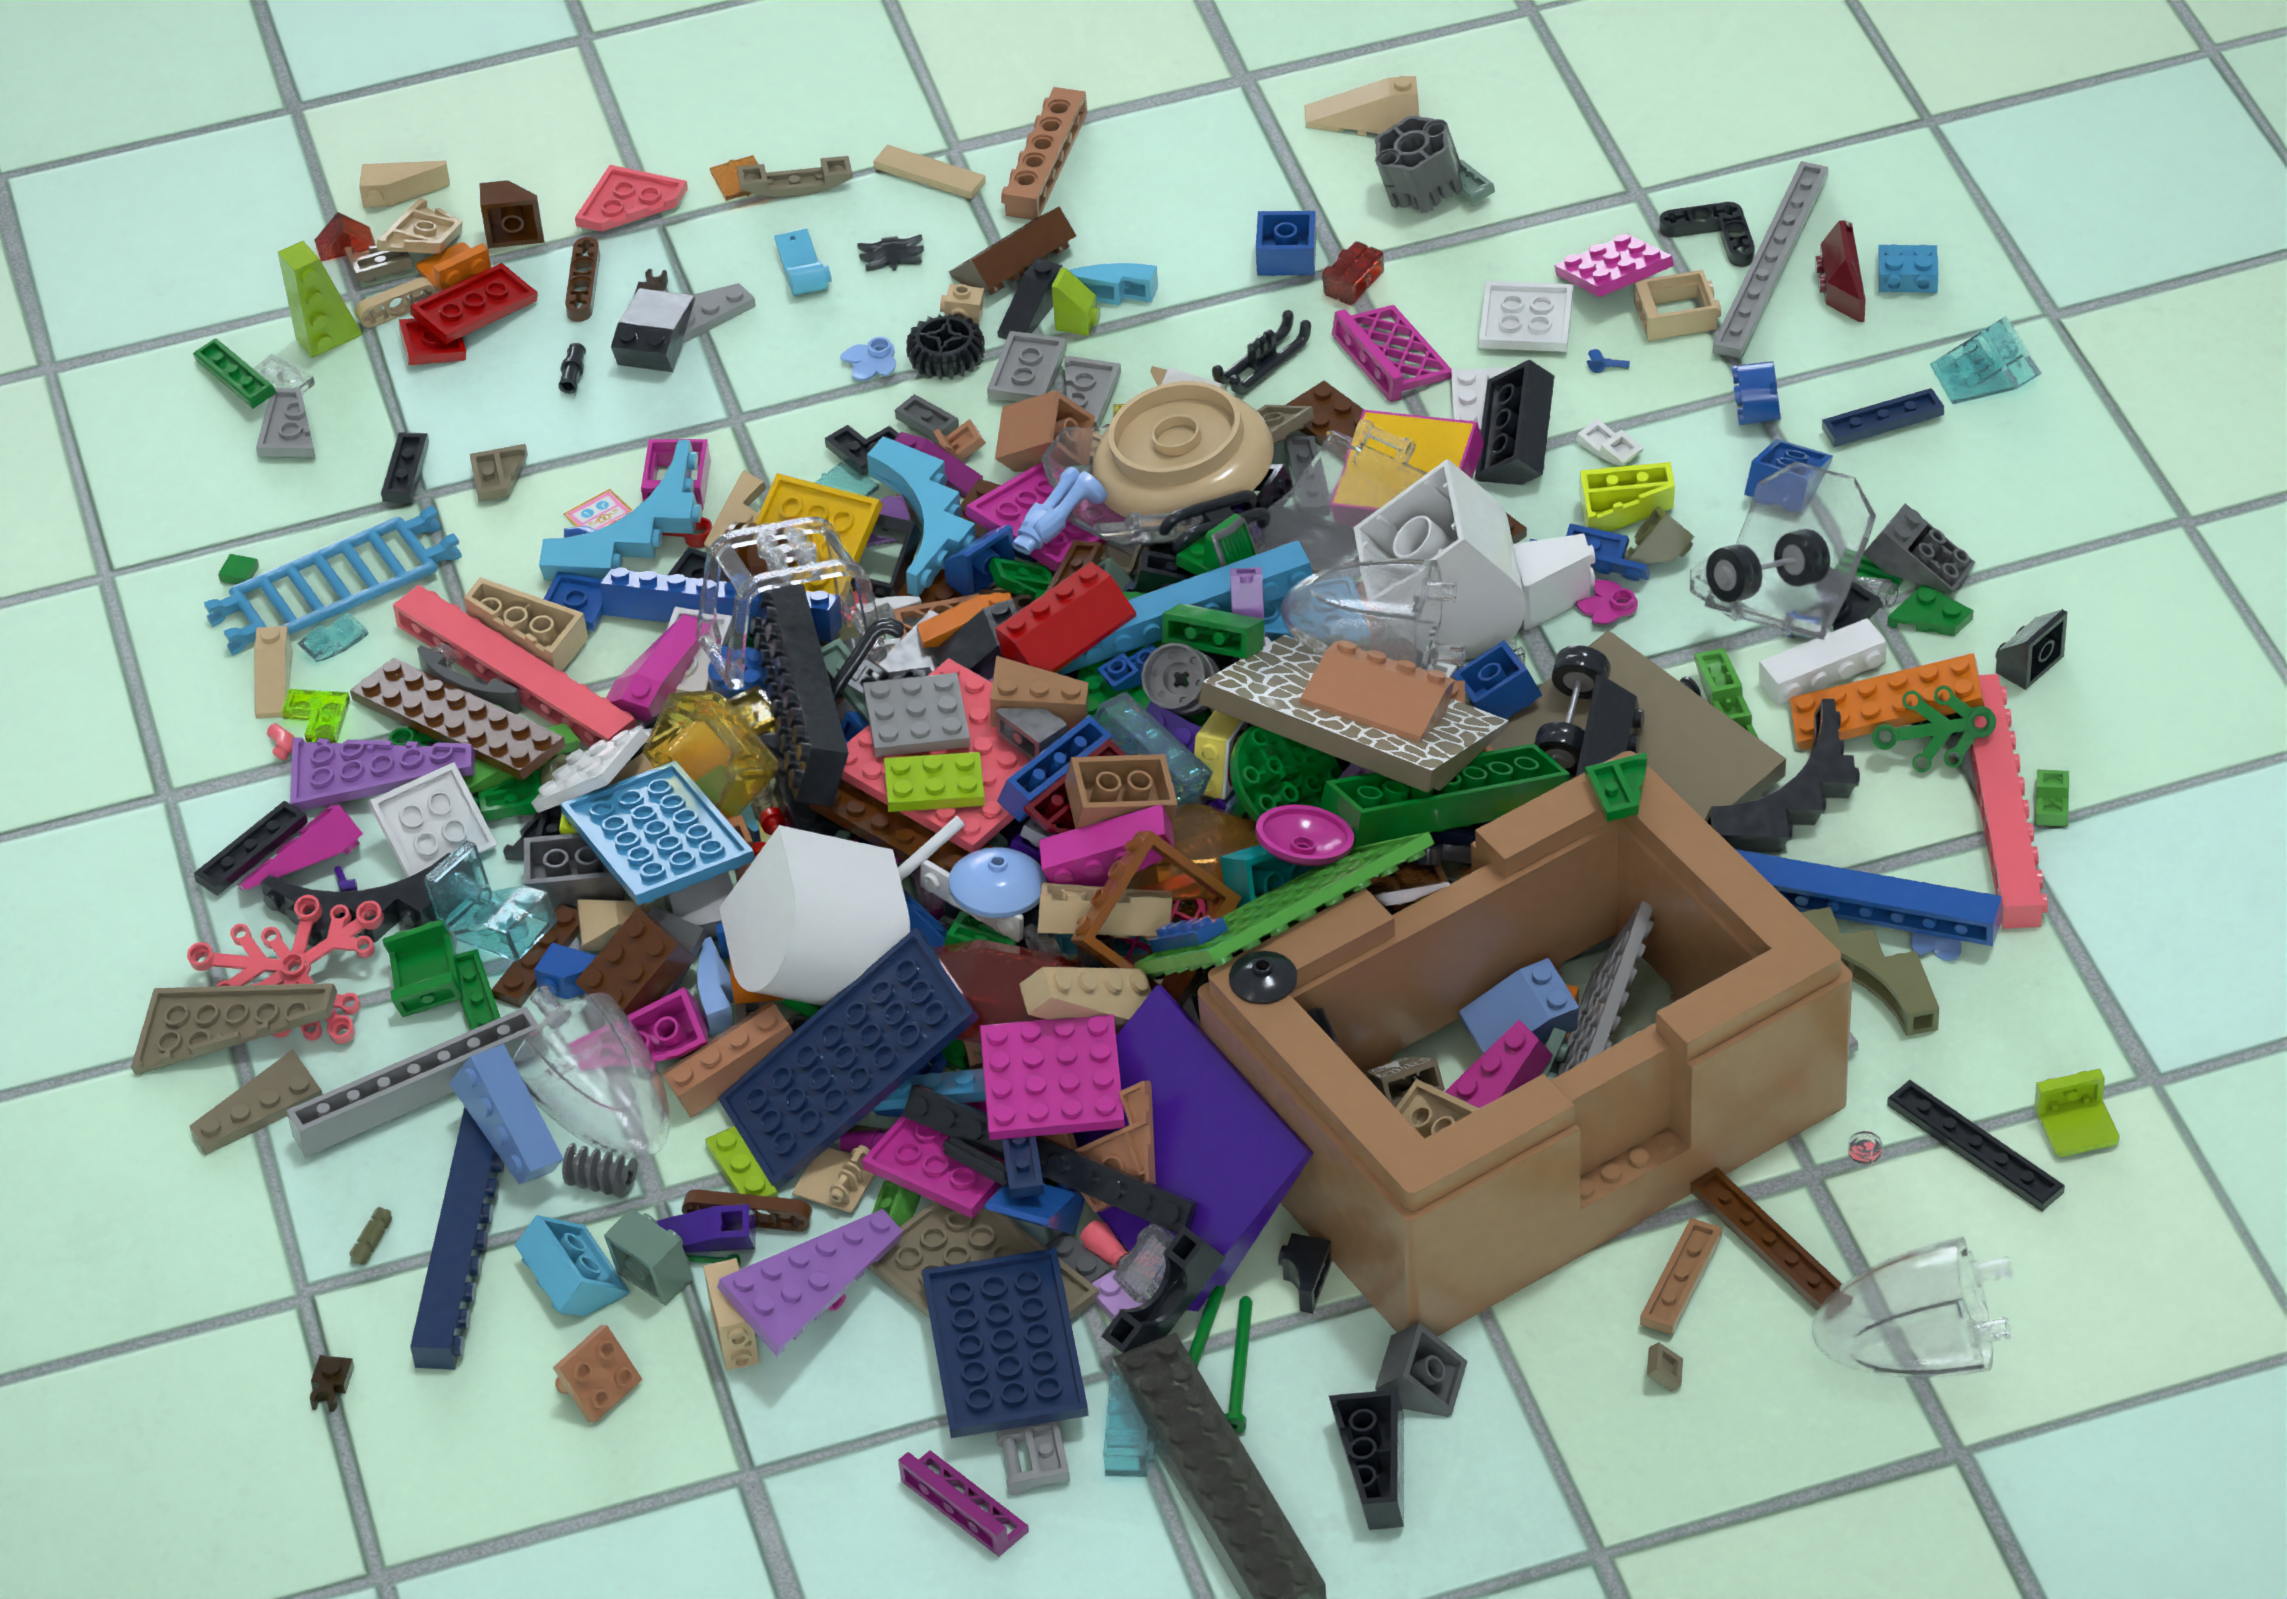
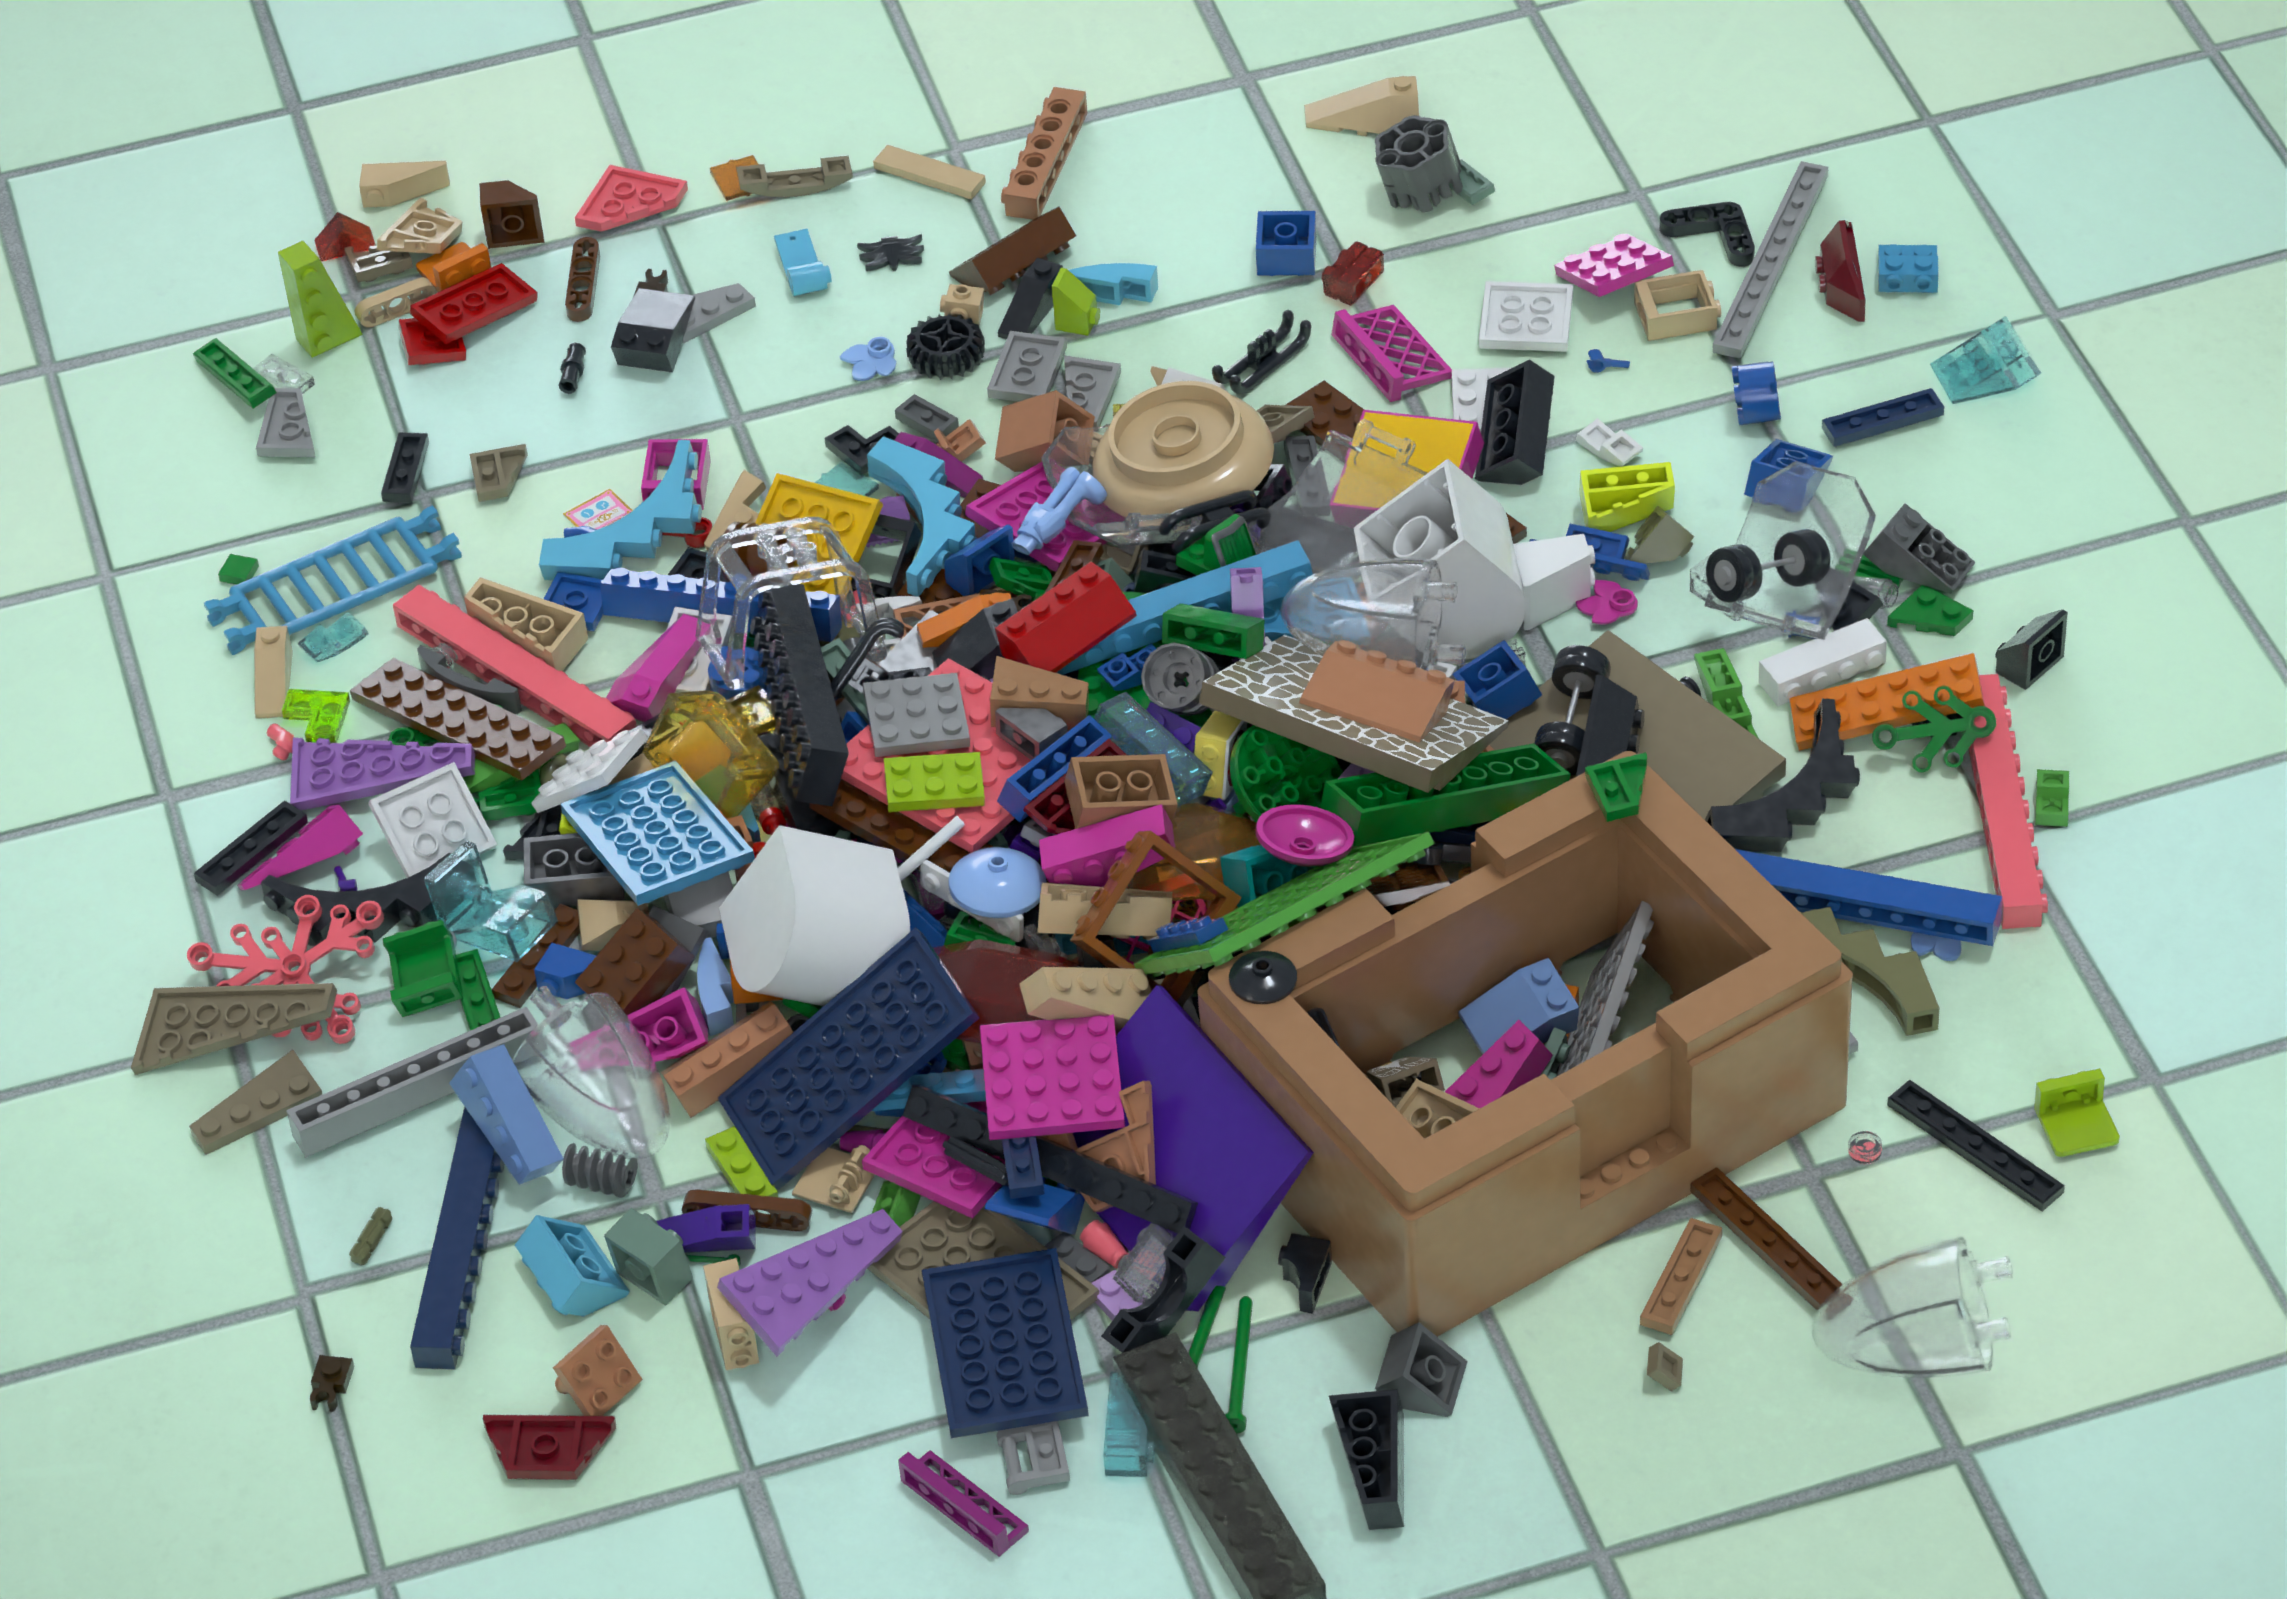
none -> dark red wing [482,1415,617,1480]

